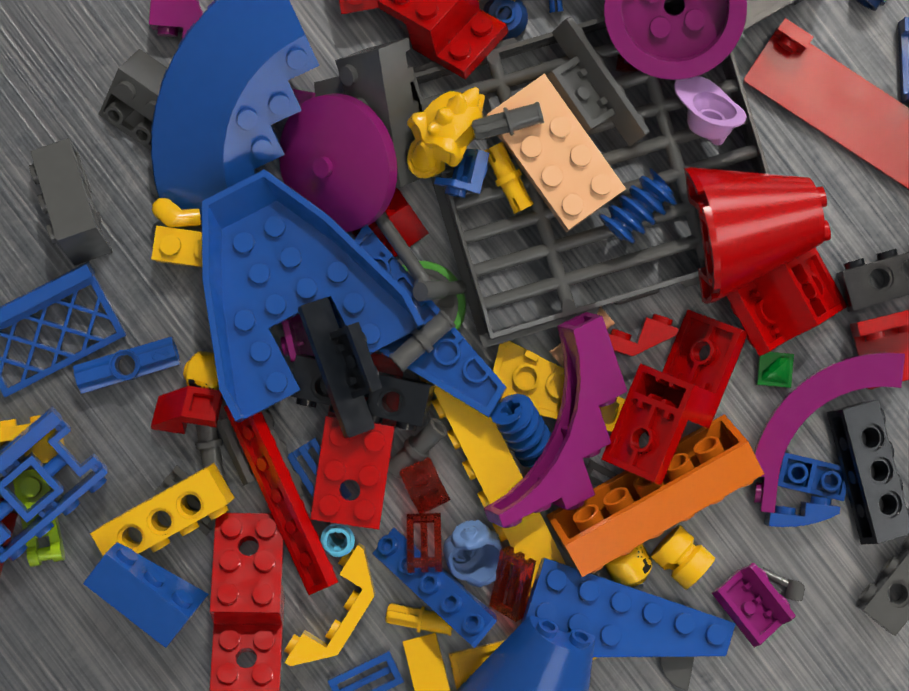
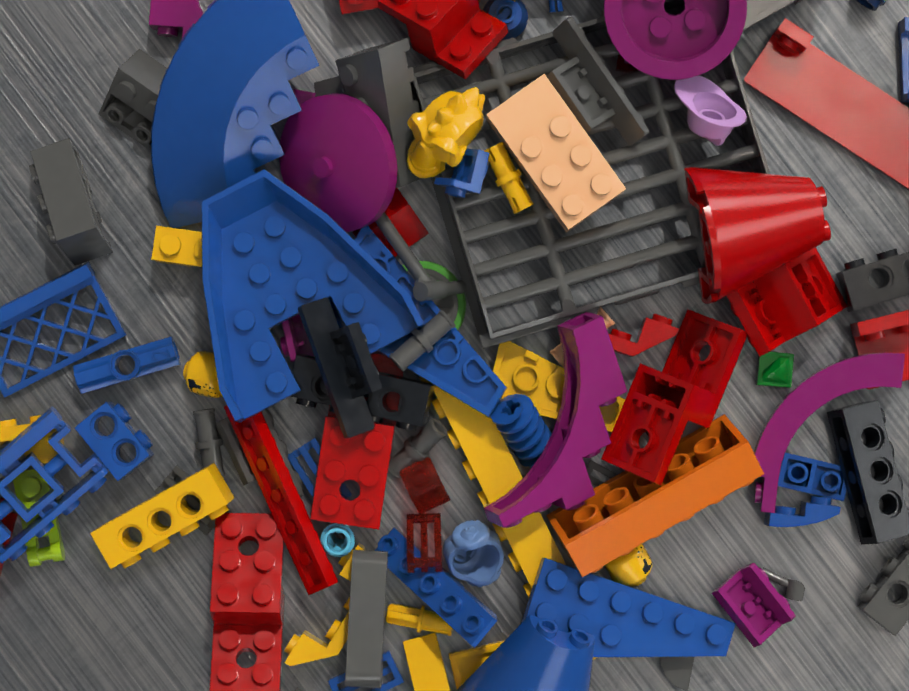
blue wedge [83,542,209,648] -> none
red slope [151,386,223,434] -> none
yellow arm [152,198,201,228] -> none
dark grey axle [472,102,544,141] -> none
clear red tile [489,545,536,622] -> none
blue piece [598,168,677,244] -> none
yellow wheel [650,524,715,590] -> none
none -> blue brick [75,402,154,481]
none -> dark grey beam [345,550,388,688]

